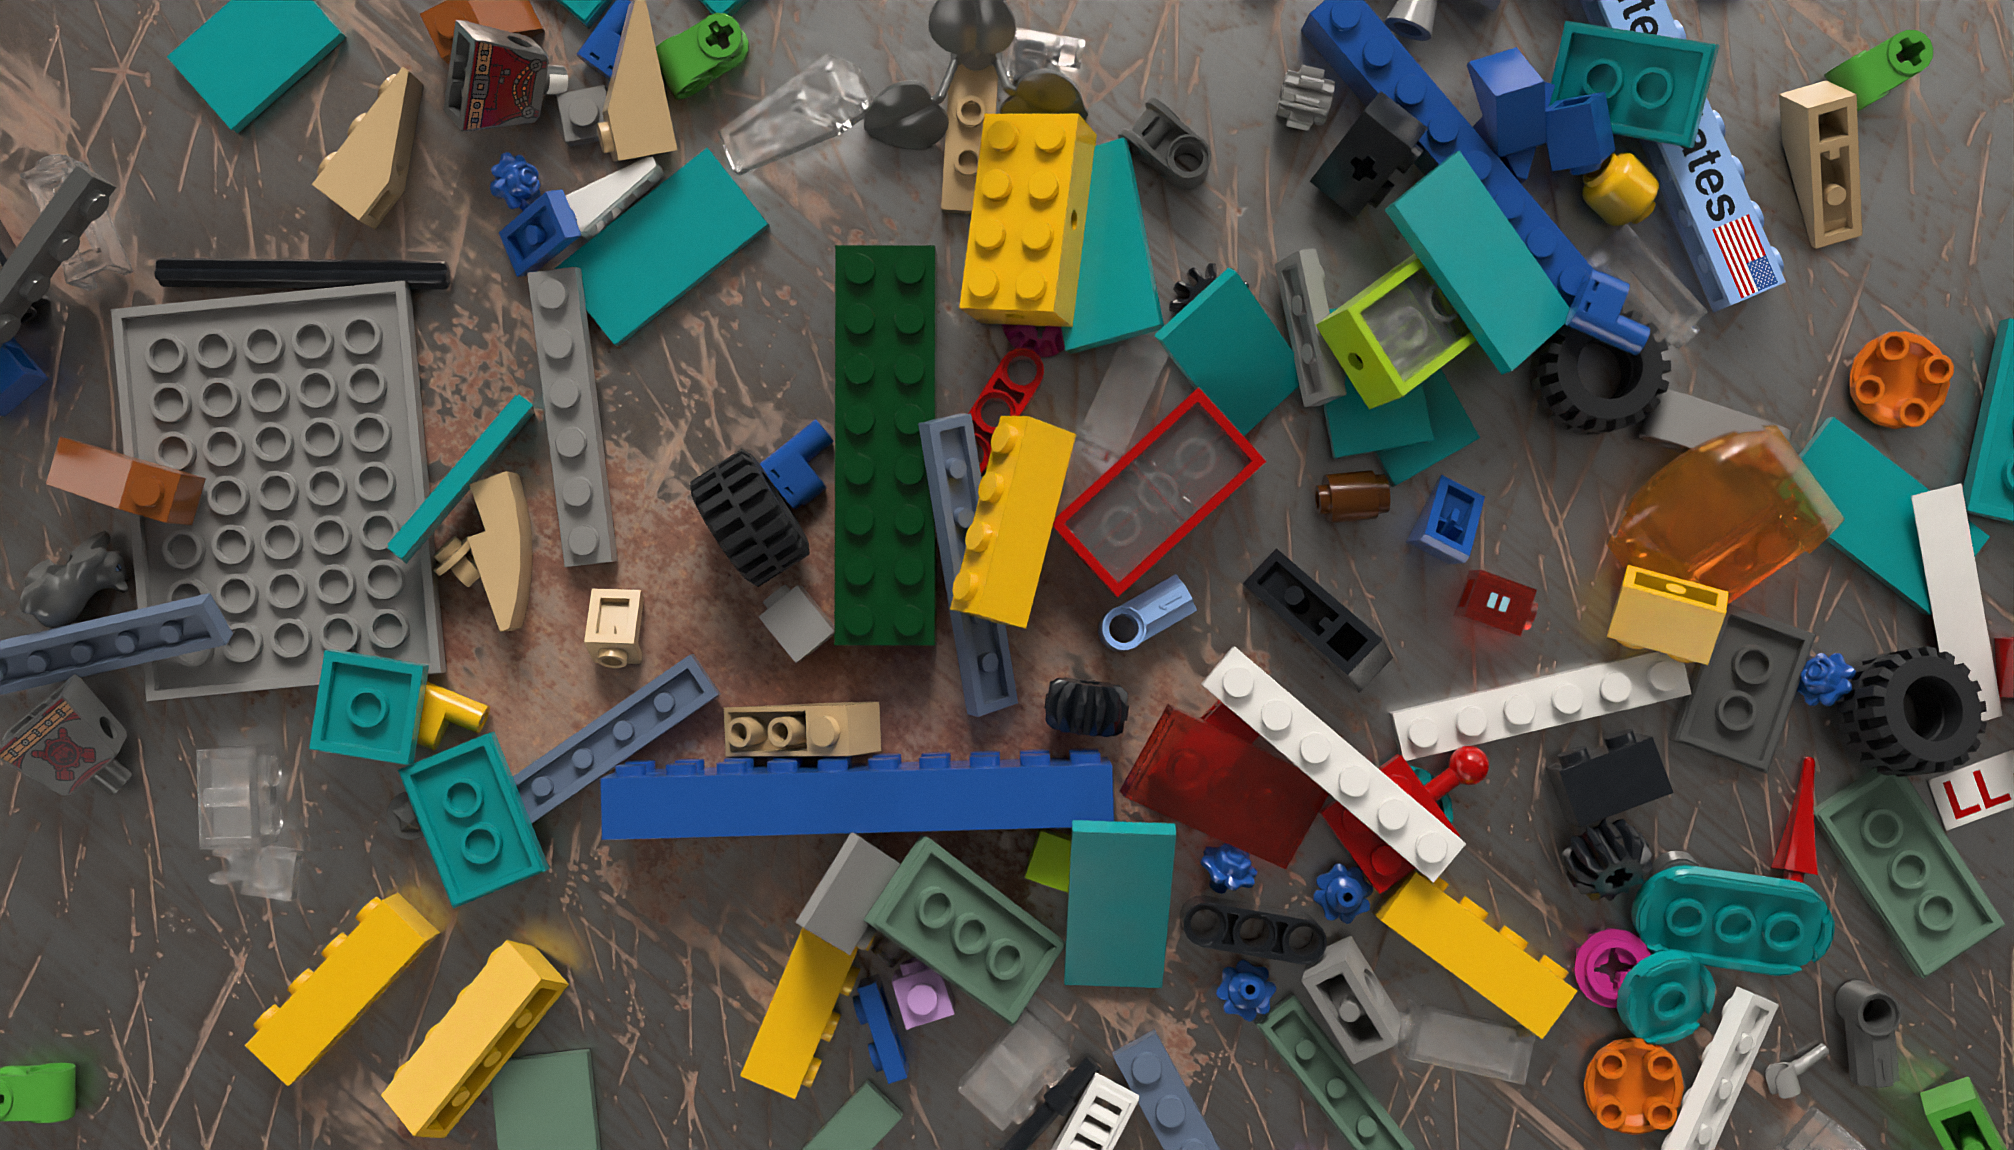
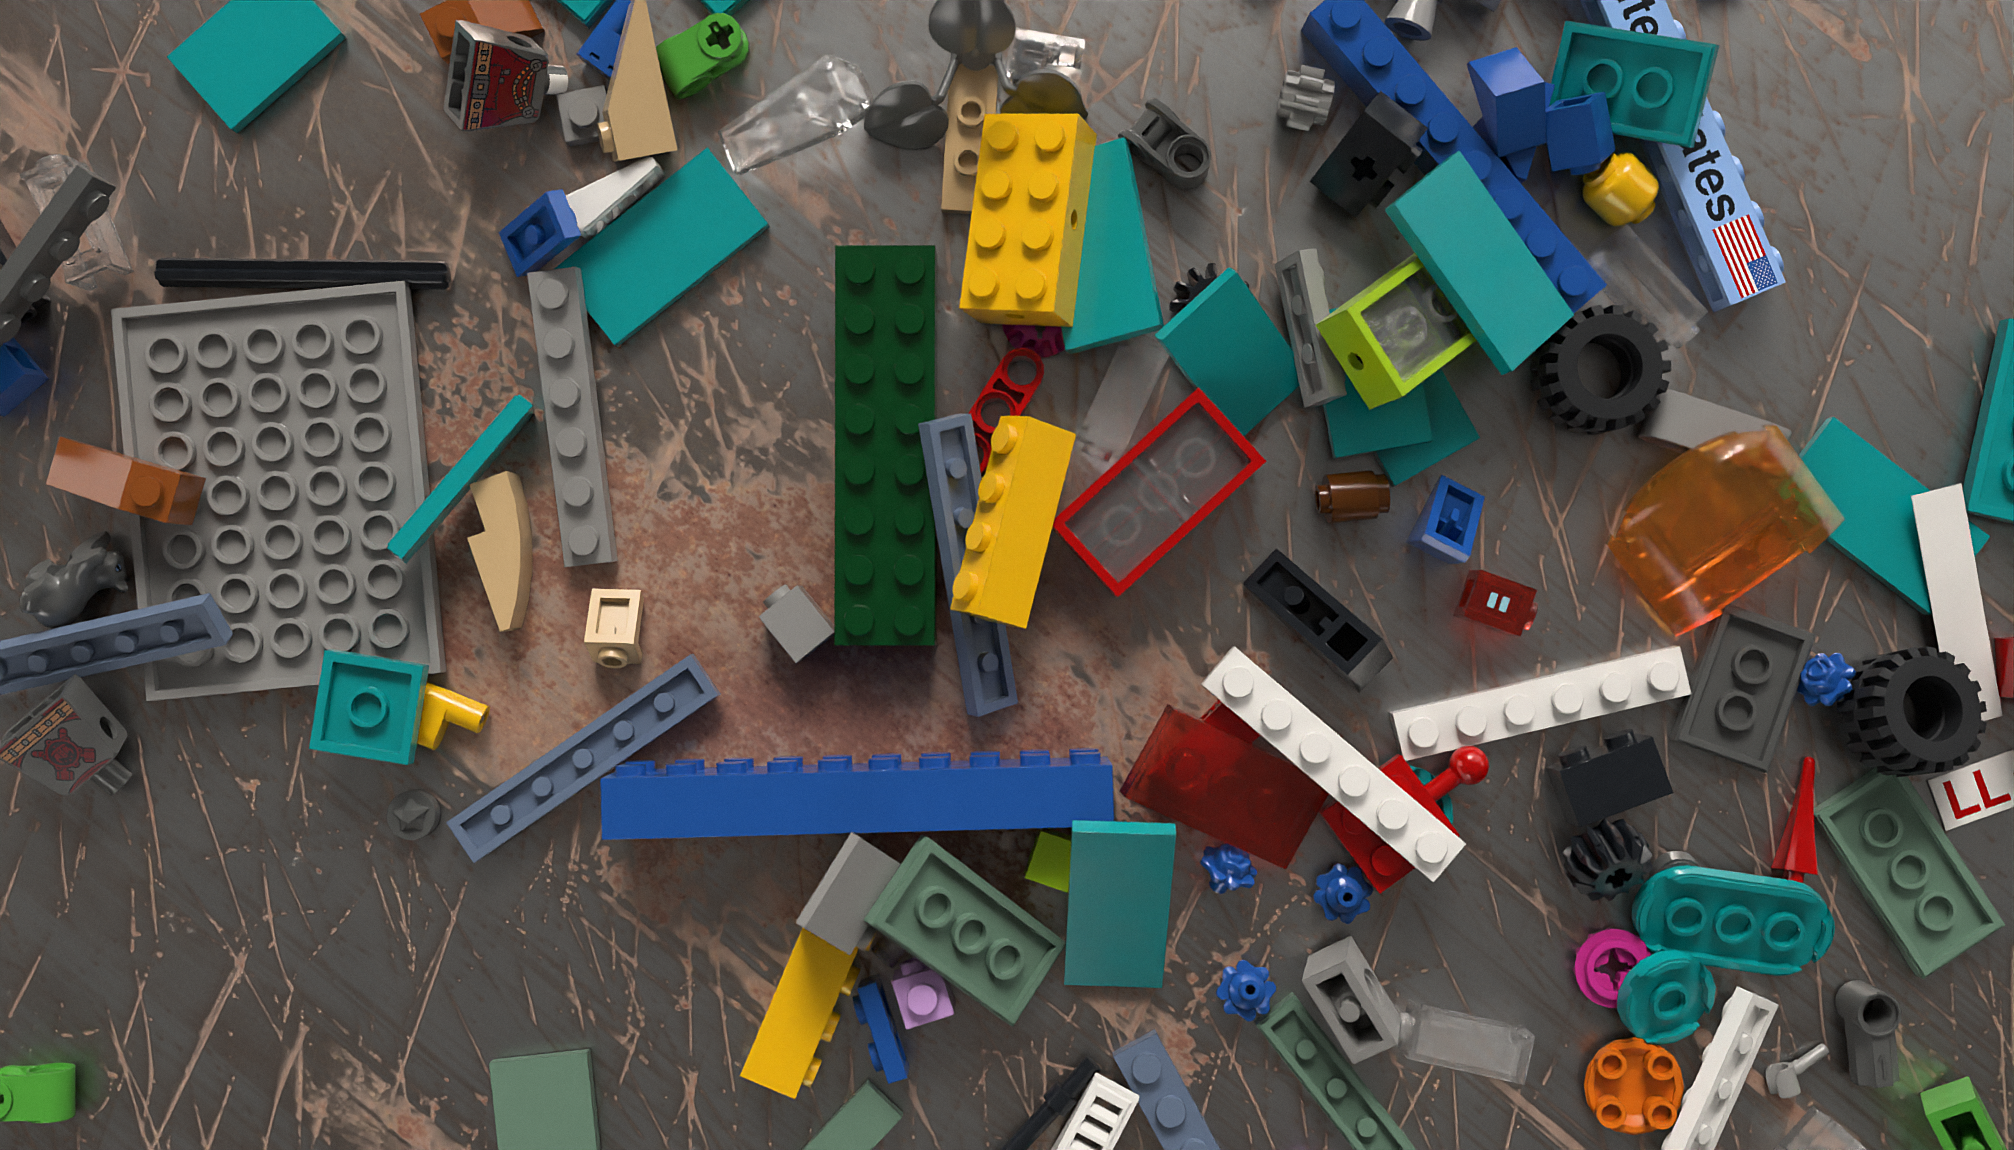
clear brick [196,744,283,850] -> none
clear plate [208,843,304,901] -> none
yellow brick [245,893,440,1087] -> none
tan slope [312,67,423,230] -> none
yellow brick [381,940,569,1138] -> none
teal tile [398,731,550,909] -> none
tan plate [433,536,480,588] -> none
blue plant [490,152,541,211] -> none
black tyre [690,449,810,587] -> none
tan slope [724,702,881,756] -> none
blue piece [760,419,834,510] -> none
clear brick [958,1007,1070,1131] -> none
black gear [1044,677,1129,737] -> none
light blue piece [1098,574,1197,652] -> none
black beam [1180,895,1327,964] -> none
yellow brick [1372,870,1577,1039] -> none
blue piece [1565,269,1650,355] -> none
yellow brick [1607,565,1728,665] -> none
tan slope [1779,81,1862,249] -> none
bright green piece [1824,30,1933,112] -> none
orange dish [1849,331,1954,429] -> none

